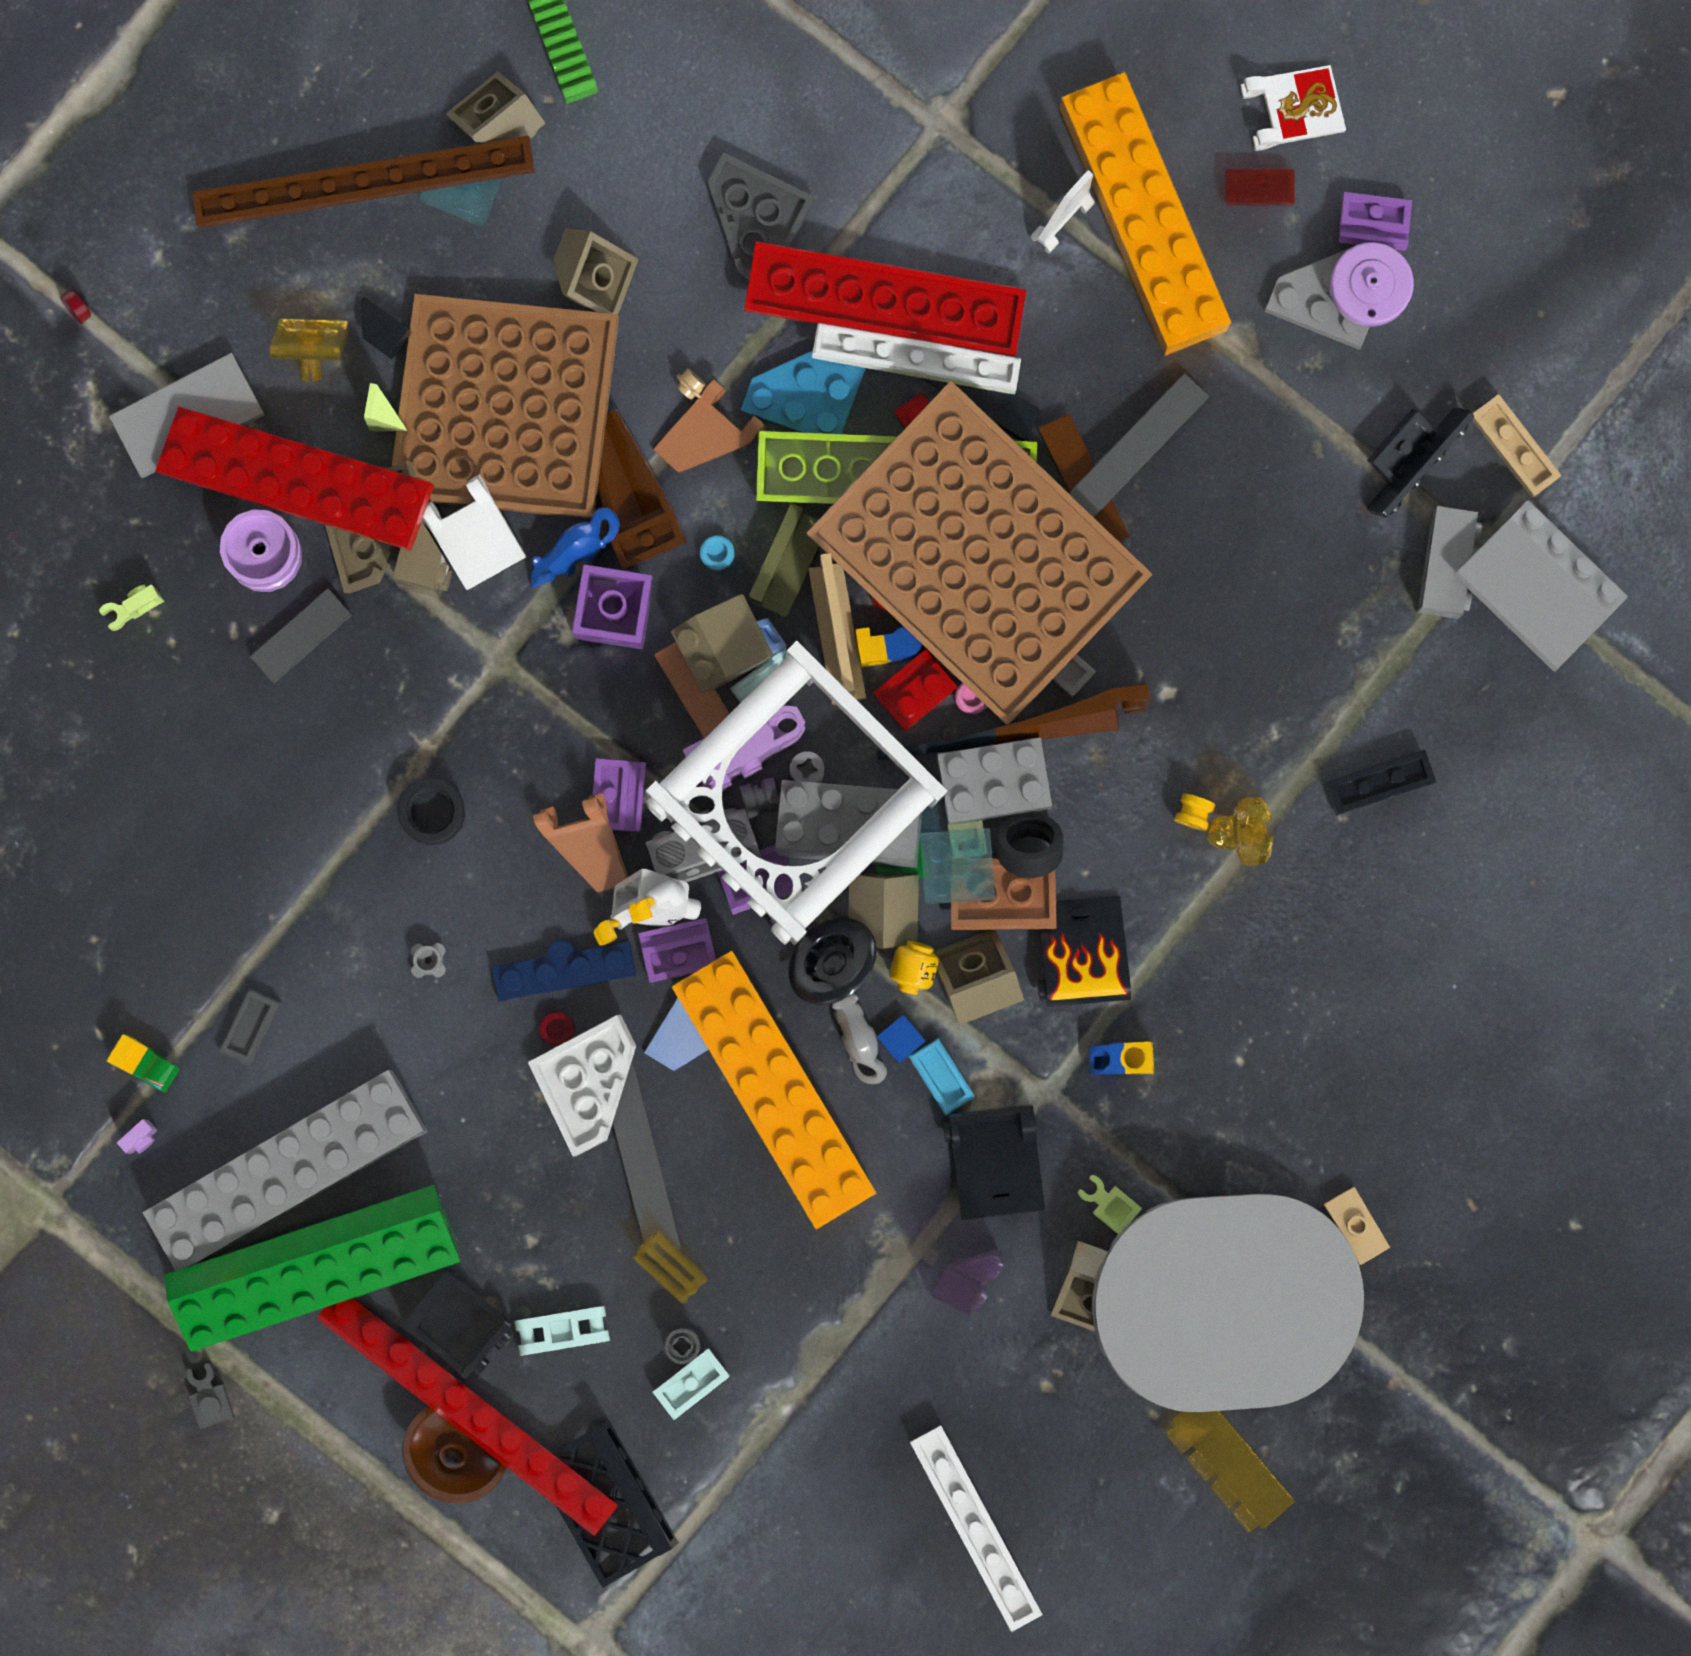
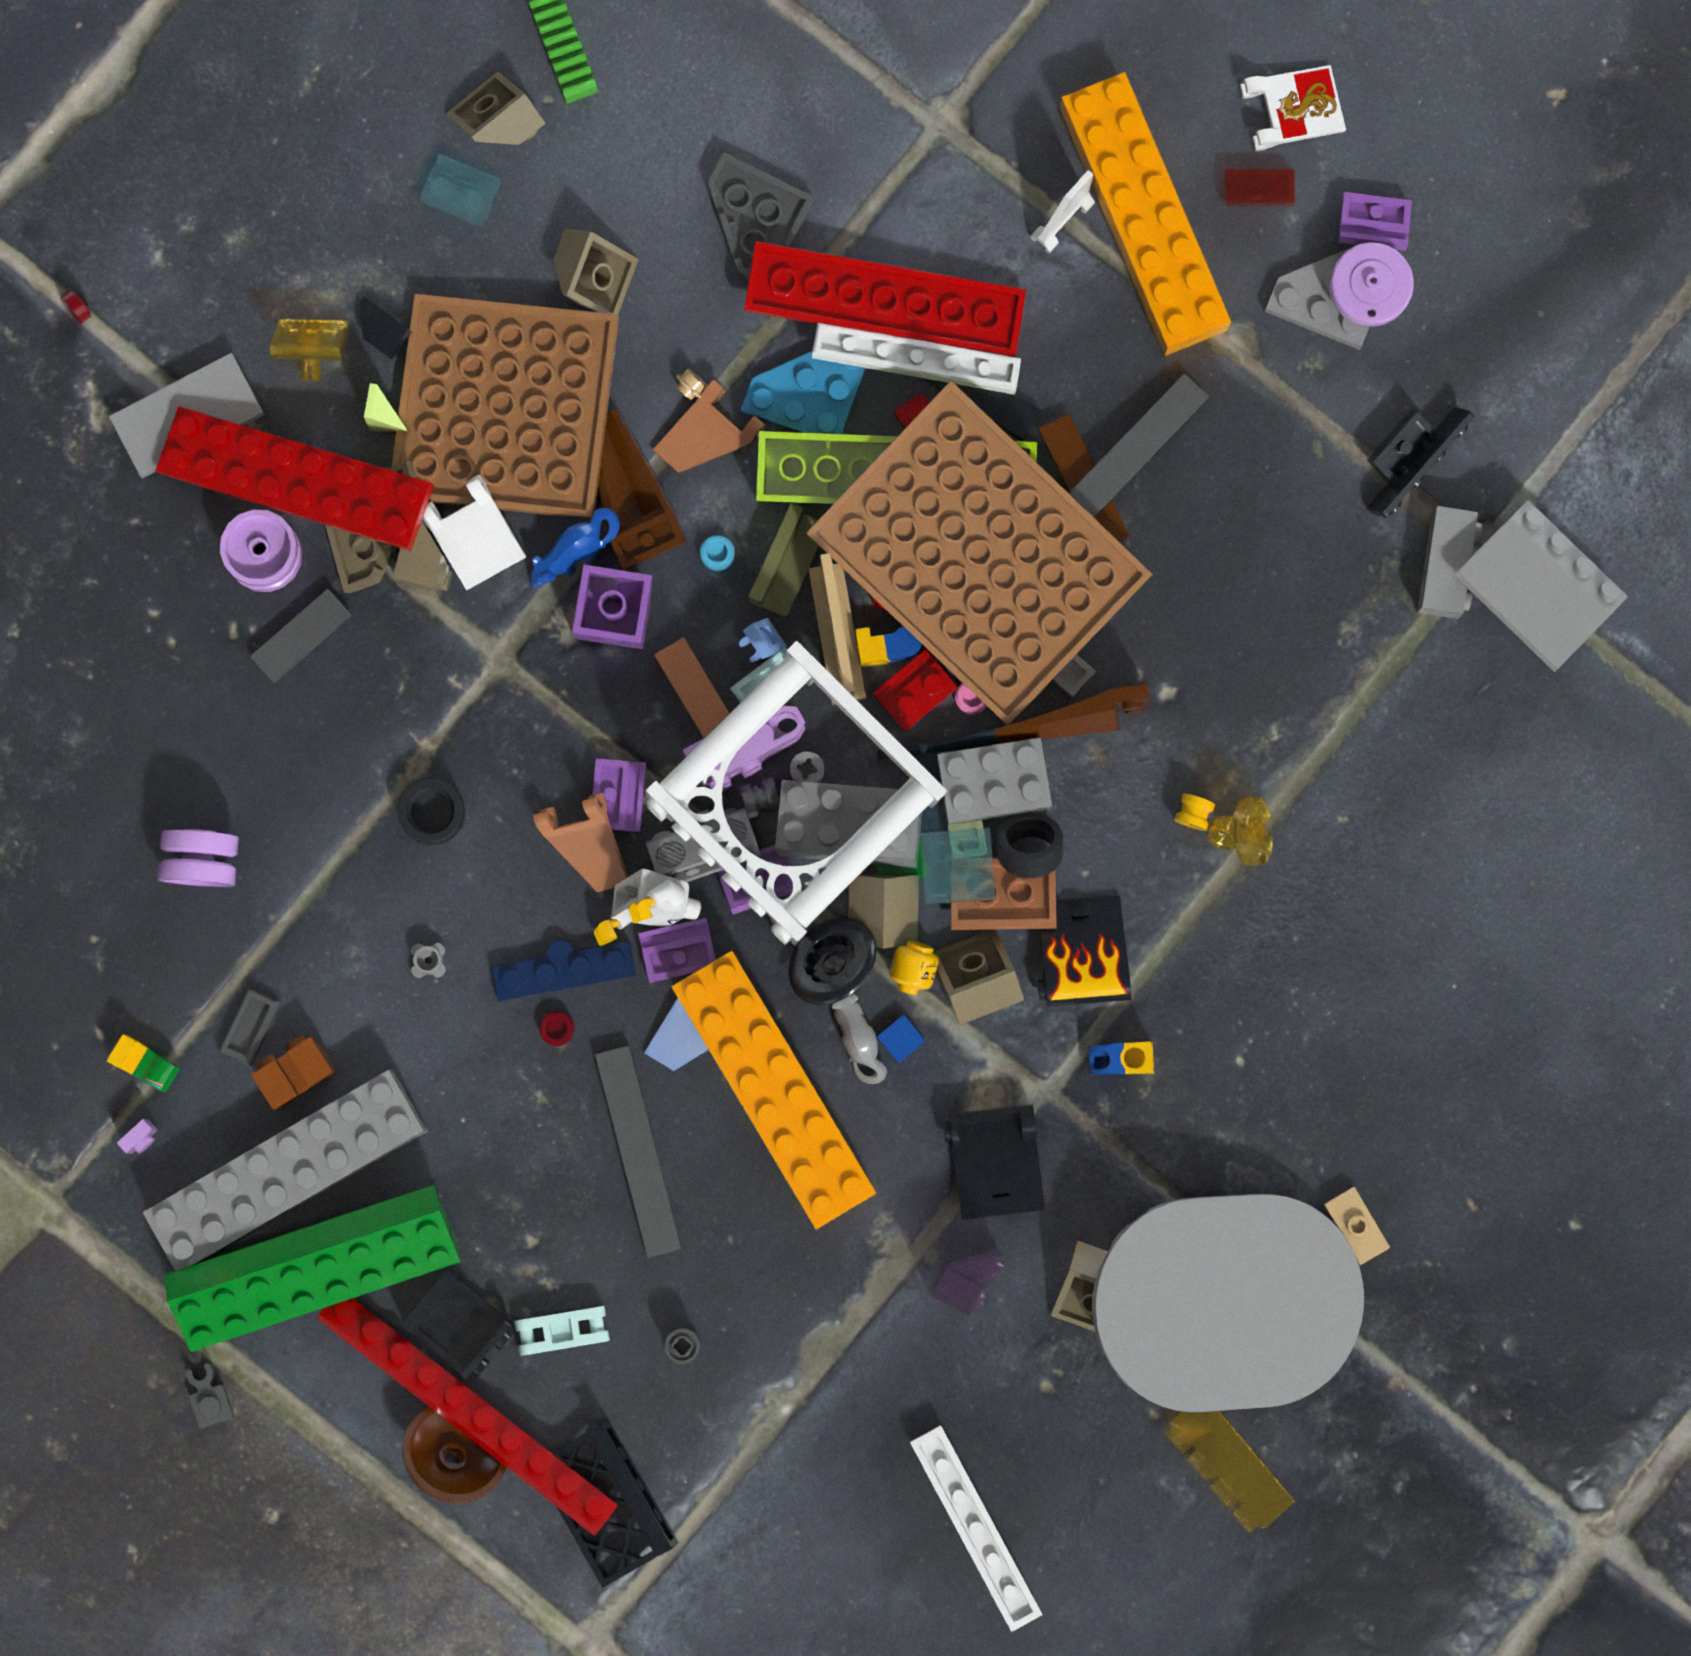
yellowish green plate [99,584,164,631] -> none
reddish brown plate [193,136,535,228] -> none
white plate [528,1015,636,1157] -> none
clear yellow tile [632,1231,708,1305] -> none
light aqua plate [653,1348,730,1420] -> none
dark tan slope [671,594,774,693] -> none
medium azure tile [908,1038,975,1116] -> none
yellowish green plate [1077,1175,1142,1234] -> none
black plate [1325,750,1436,816] -> none
tan plate [1472,394,1562,498] -> none
none -> lavender wheel [157,829,239,887]
none -> dark orange brick [251,1035,337,1111]

